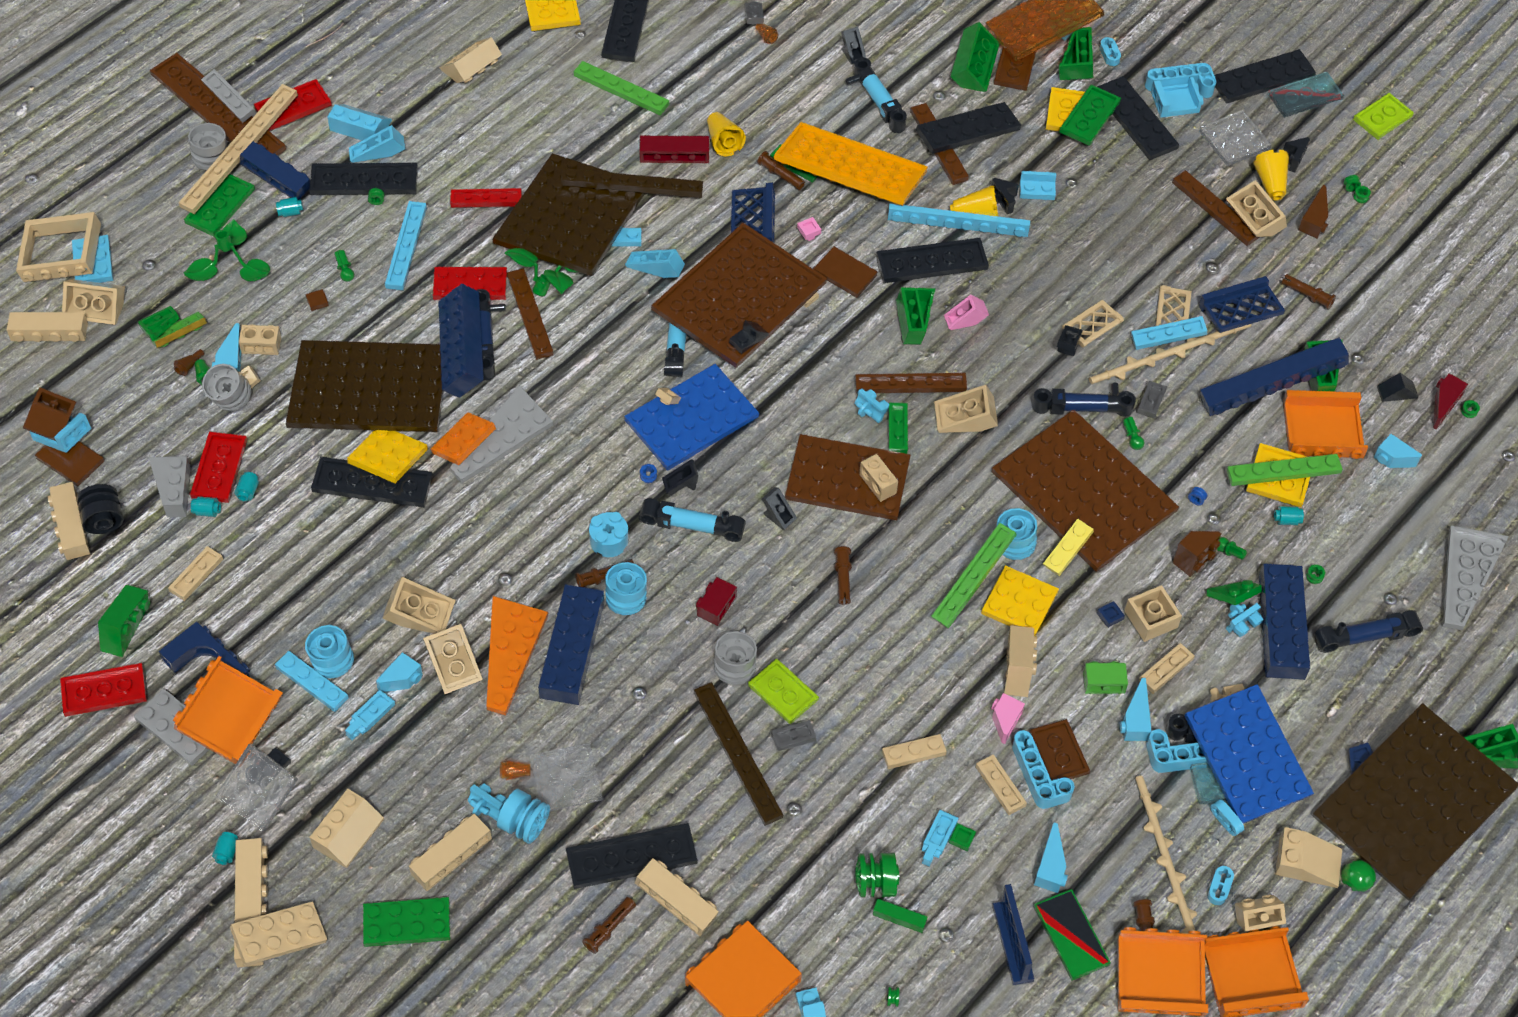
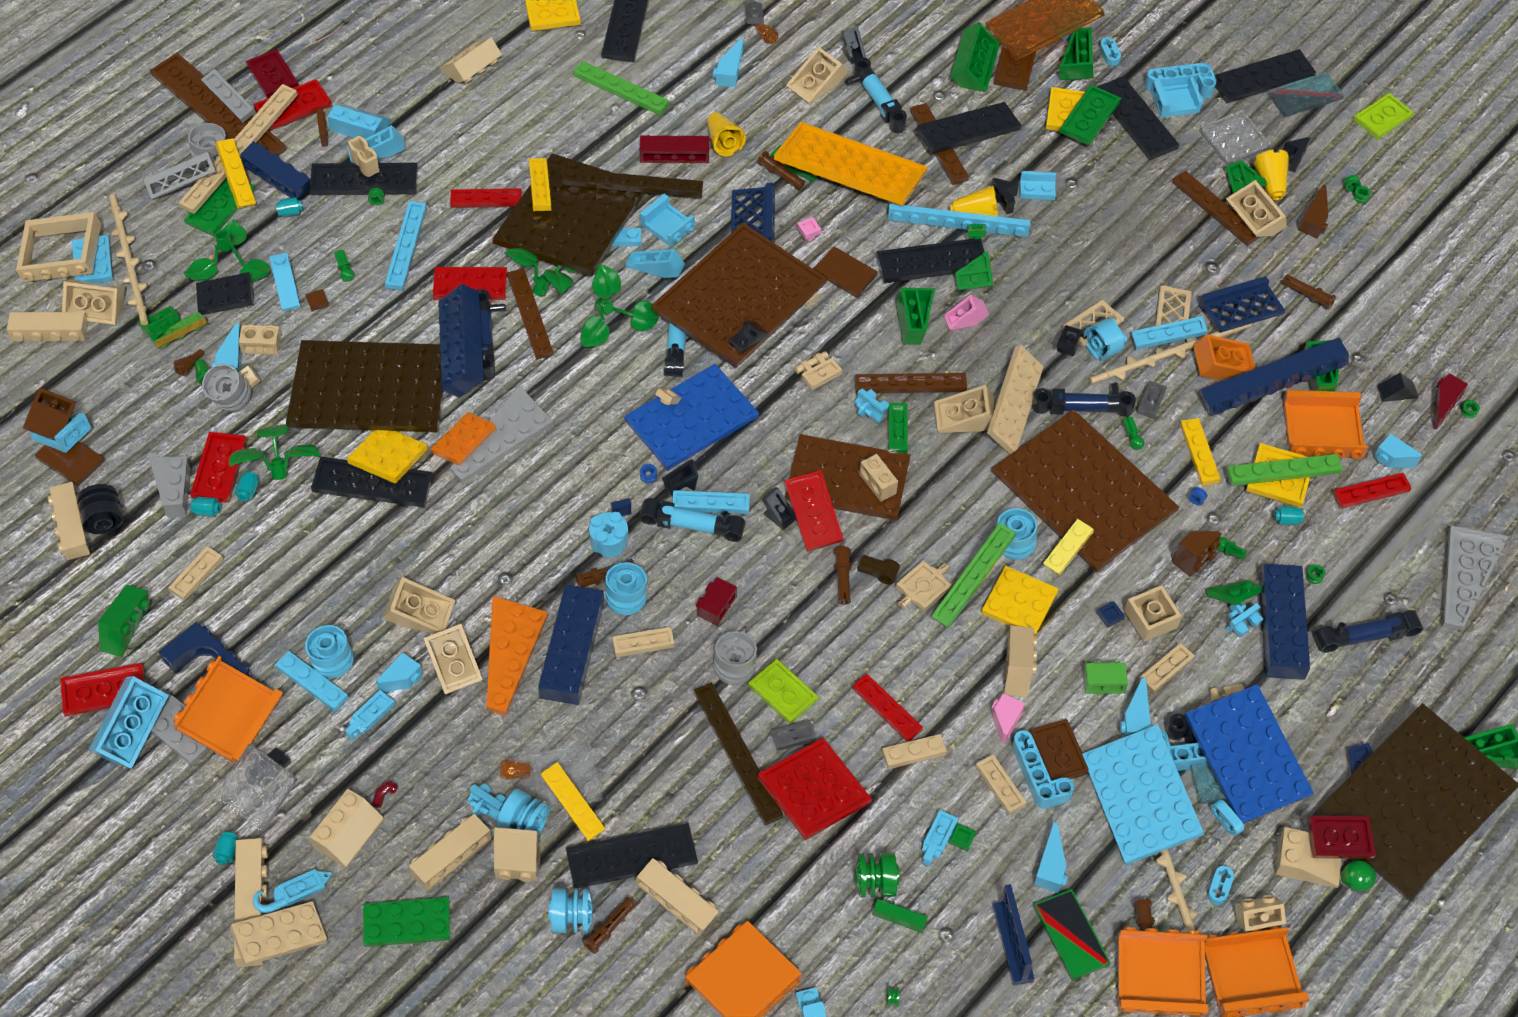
none -> medium azure slope [88,676,169,769]
none -> tan plant [109,194,148,325]
none -> light grey fence [144,152,217,200]
none -> black plate [196,272,254,315]
none -> yellow plate [215,138,256,209]
none -> green plant [229,424,320,480]
none -> dark red plate [246,49,298,98]
none -> medium azure plate [253,869,332,913]
none -> medium azure slope [269,253,300,311]
none -> reddish brown tile [316,109,329,147]
none -> tan brick [348,136,379,177]
none -> dark red arm [371,780,398,808]
none -> tan slope [494,827,541,882]
none -> yellow plate [529,158,551,211]
none -> yellow plate [540,762,605,842]
none -> medium azure wheel [548,888,593,933]
none -> green plant [580,265,659,347]
none -> dark blue tile [611,498,632,516]
none -> tan plate [612,627,675,657]
none -> medium azure panel [640,193,695,247]
none -> medium azure plate [673,490,750,514]
none -> medium azure slope [713,39,744,88]
none -> red plate [757,737,872,840]
none -> red plate [784,470,844,552]
none -> tan slope [786,47,848,104]
none -> tan plate [794,351,842,390]
none -> red plate [852,674,923,742]
none -> dark brown piece [858,555,900,585]
none -> tan plate [896,561,952,612]
none -> green wing [955,252,993,291]
none -> green plate [968,224,986,239]
none -> tan plate [987,345,1044,454]
none -> medium azure plate [1082,724,1204,865]
none -> medium azure brick [1084,318,1127,361]
none -> yellow plate [1180,418,1221,486]
none -> orange slope [1193,334,1256,379]
none -> green wing [1226,160,1267,193]
none -> dark red plate [1307,816,1376,859]
none -> red plate [1333,473,1412,509]

